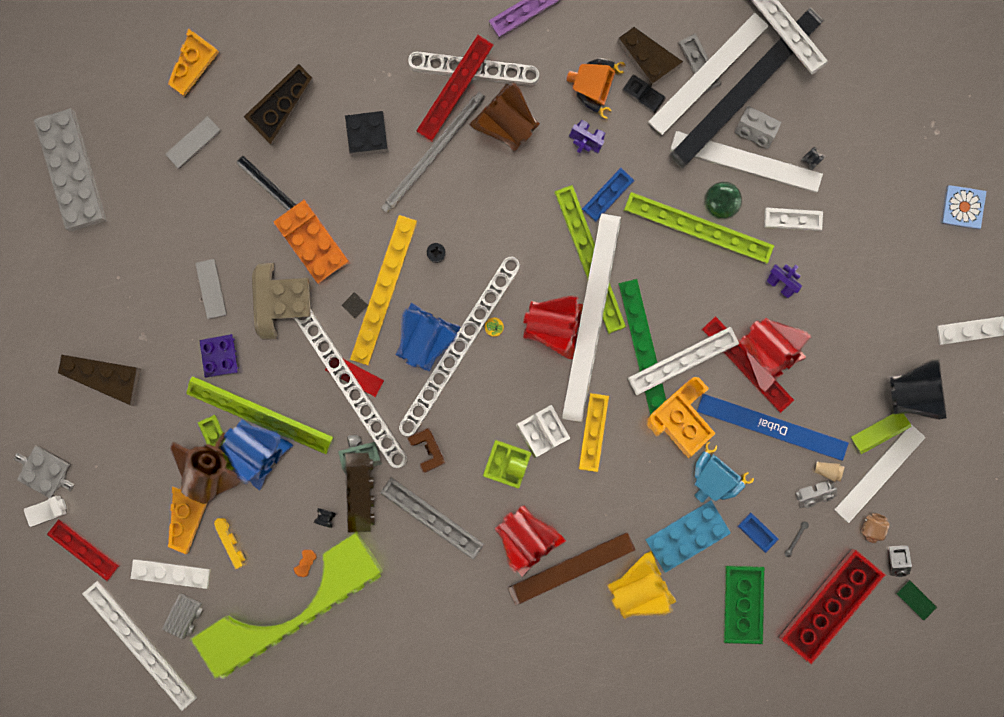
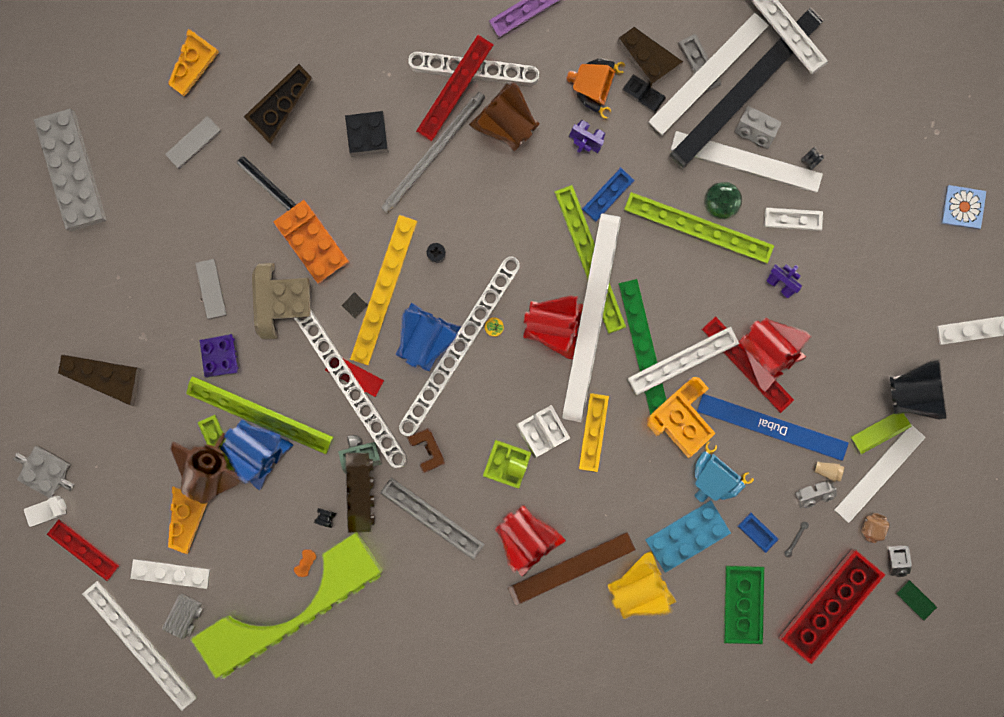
yellow hinge [214,518,246,569] -> none

